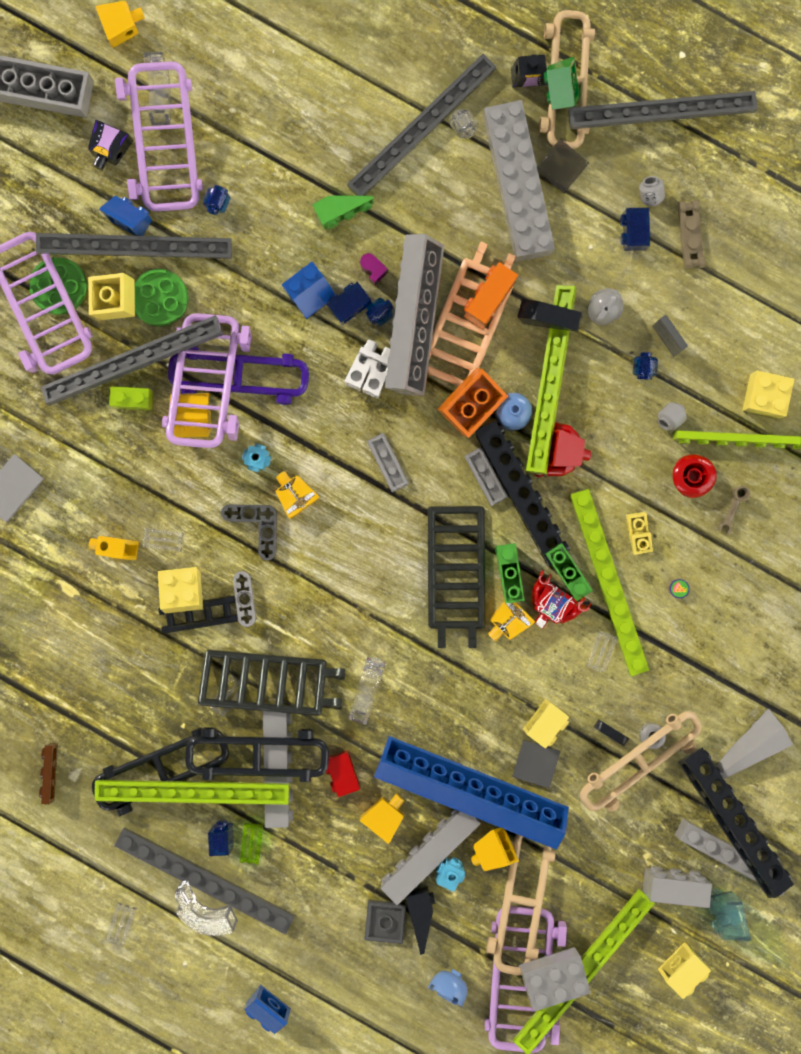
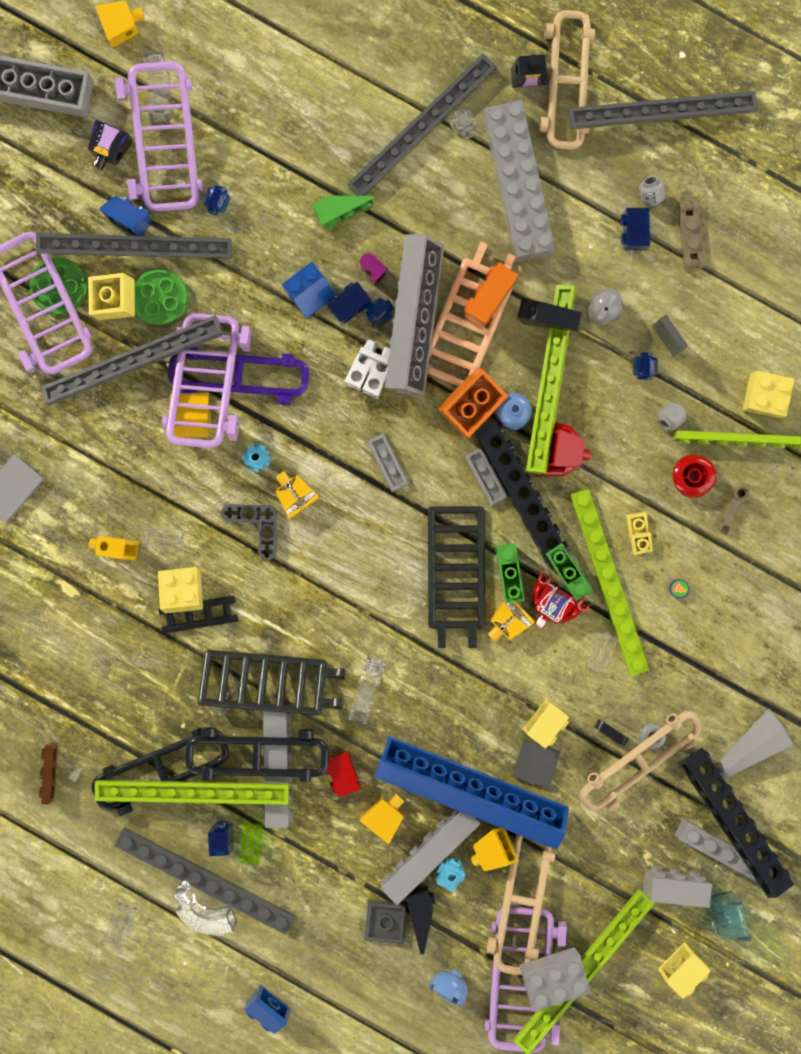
lime brick [109,387,154,411] -> none
light grey beam [233,571,256,627] -> none
clear smoke tile [537,138,589,194] -> none
slope [544,57,579,110] -> none

